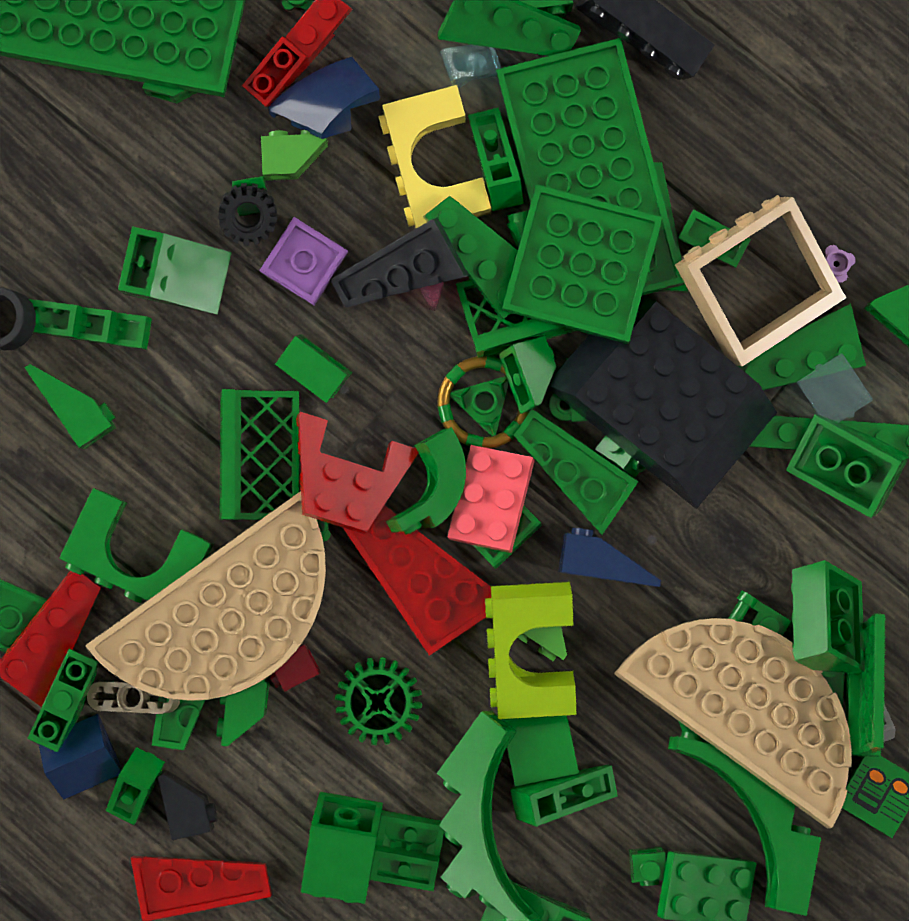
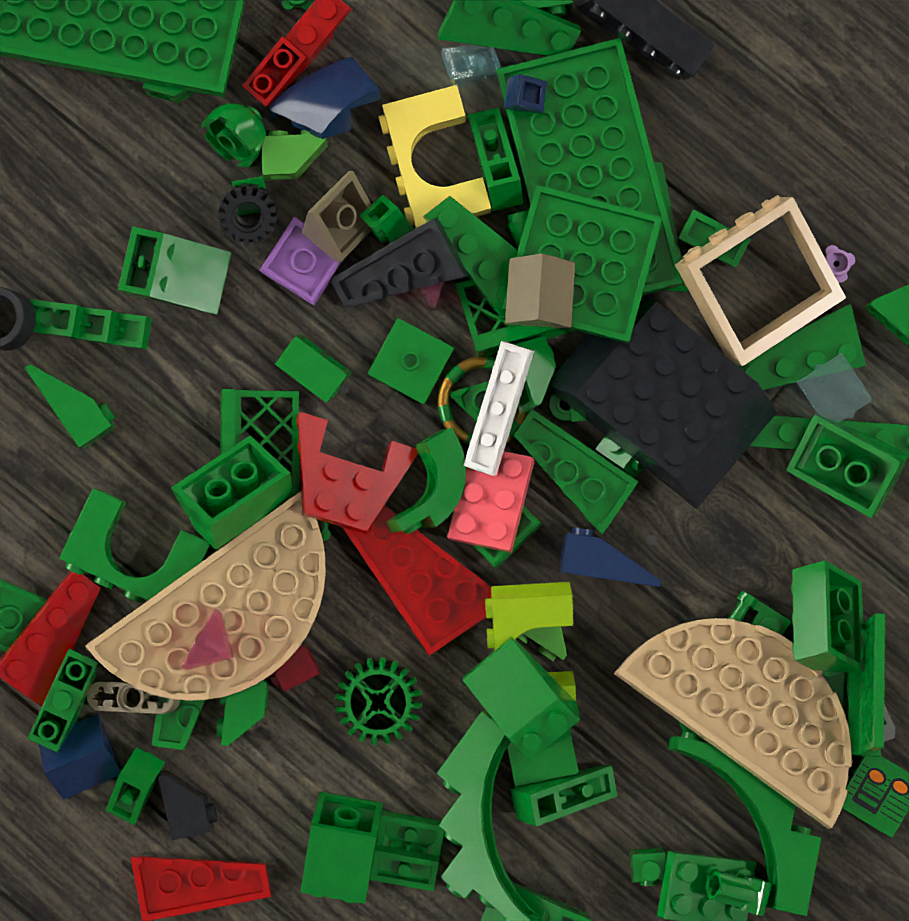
none -> green slope [171,436,294,550]
none -> clear pink slope [181,609,235,670]
none -> green cylinder [201,103,266,167]
none -> dark tan slope [302,171,371,263]
none -> green brick [359,195,414,244]
none -> green plate [367,318,454,405]
none -> white tile [463,341,534,476]
none -> green slope [463,637,580,760]
none -> dark blue slope [504,74,547,114]
none -> dark tan slope [505,254,575,329]
none -> green piece [705,871,772,916]

